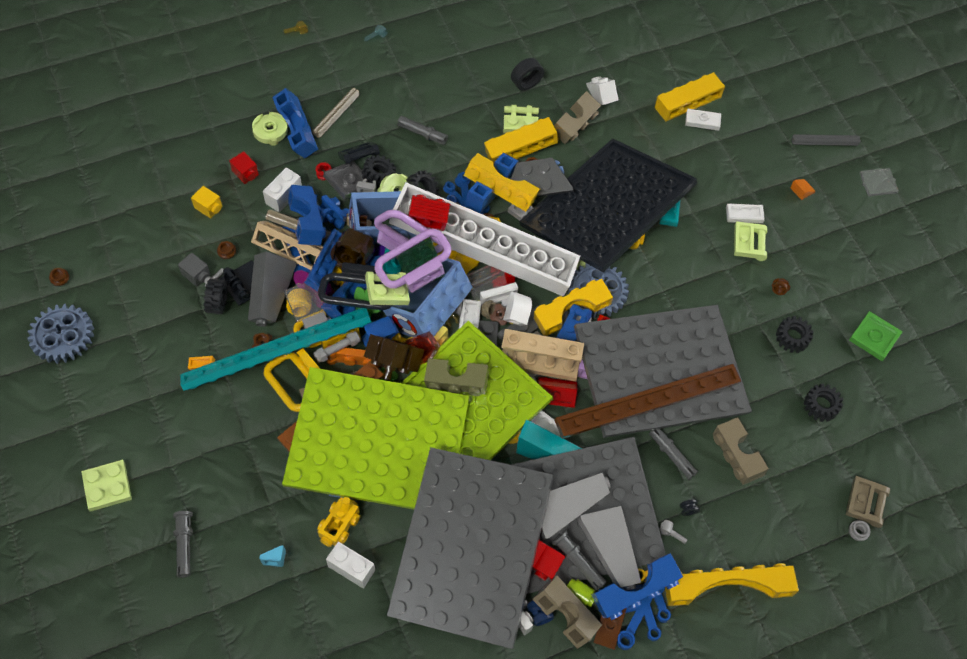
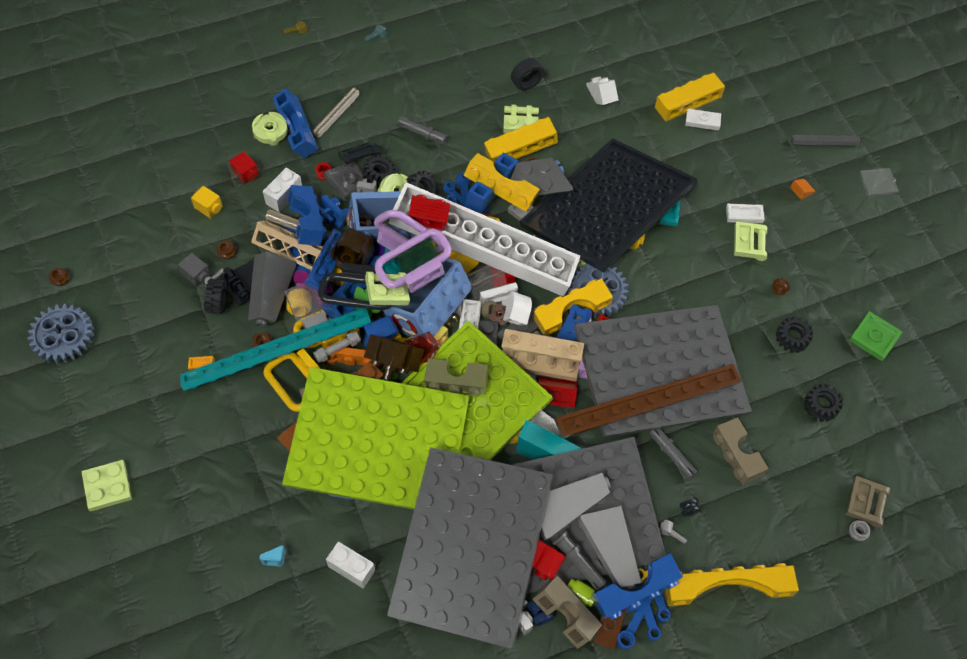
dark grey pin [173,511,193,578] -> none
yellow brick [317,497,361,547] -> none
dark tan arch [554,91,601,144] -> none

